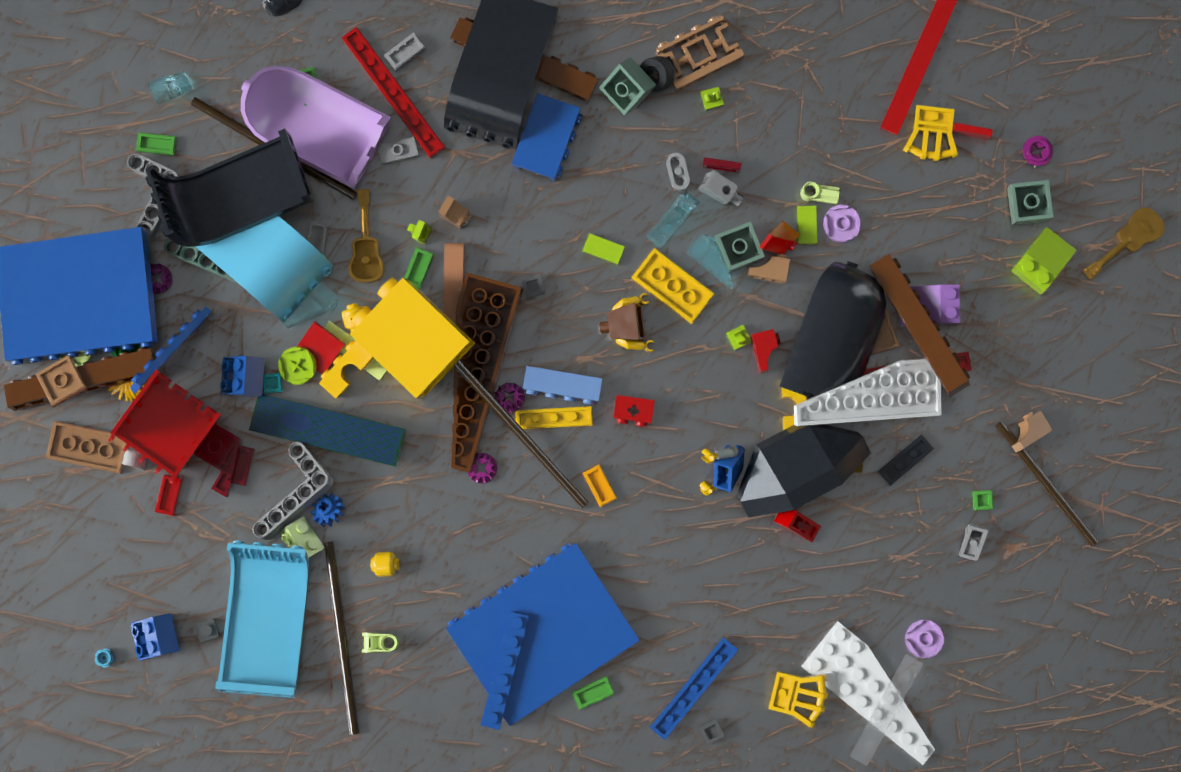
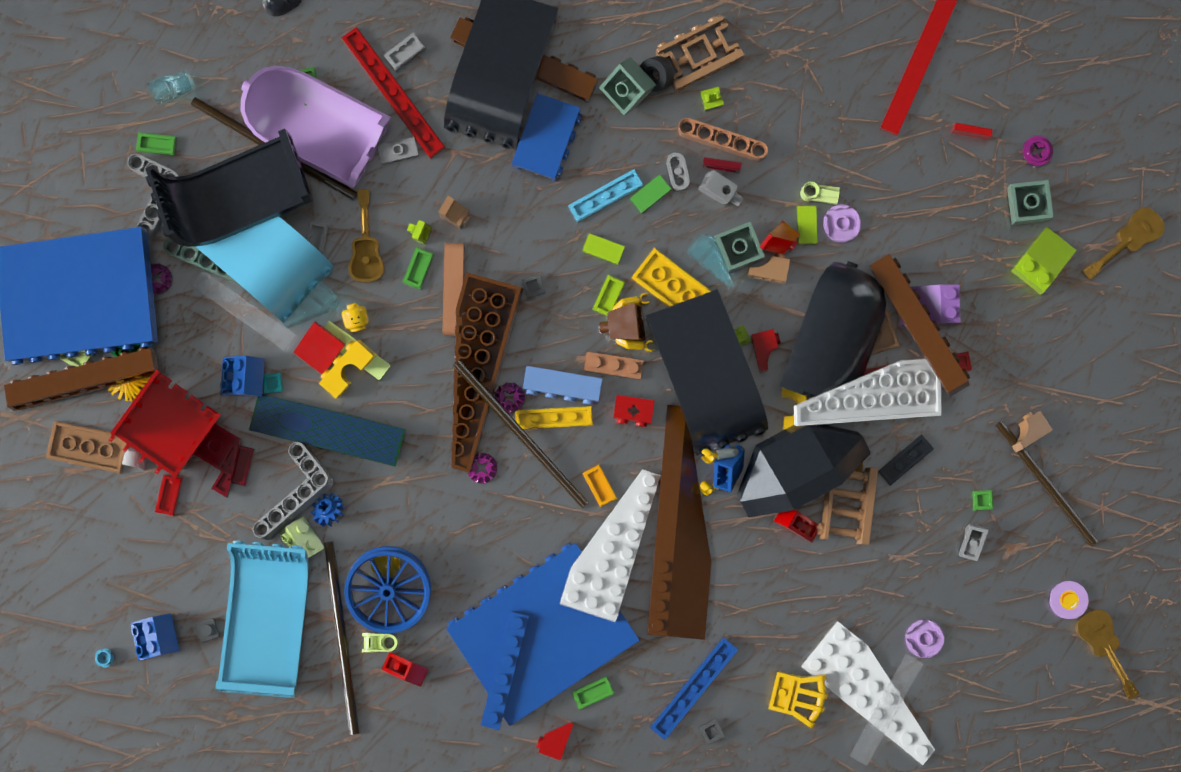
medium nougat tile [36,355,87,407] -> none
blue plate [130,307,212,394] -> none
lime tile [278,346,317,385] -> none
yellow brick [350,277,475,399] -> none
clear light blue slope [646,190,700,249] -> none
yellow plate [903,105,958,161] -> none
none -> clear tile [191,270,296,351]
none -> blue wheel [344,546,431,634]
none -> red slope [382,652,428,687]
none -> red slope [536,722,574,760]
none -> white wing [560,469,661,622]
none -> medium azure tile [568,169,644,223]
none -> nougat plate [584,352,644,380]
none -> lime tile [592,275,625,316]
none -> bright green tile [630,174,671,213]
none -> black panel [646,289,768,456]
none -> reddish brown wedge [647,405,711,640]
none -> nougat beam [678,118,768,162]
none -> medium nougat fence [818,467,878,545]
none -> lavender tile [1049,581,1089,619]
none -> pearl gold piece [1075,610,1139,700]

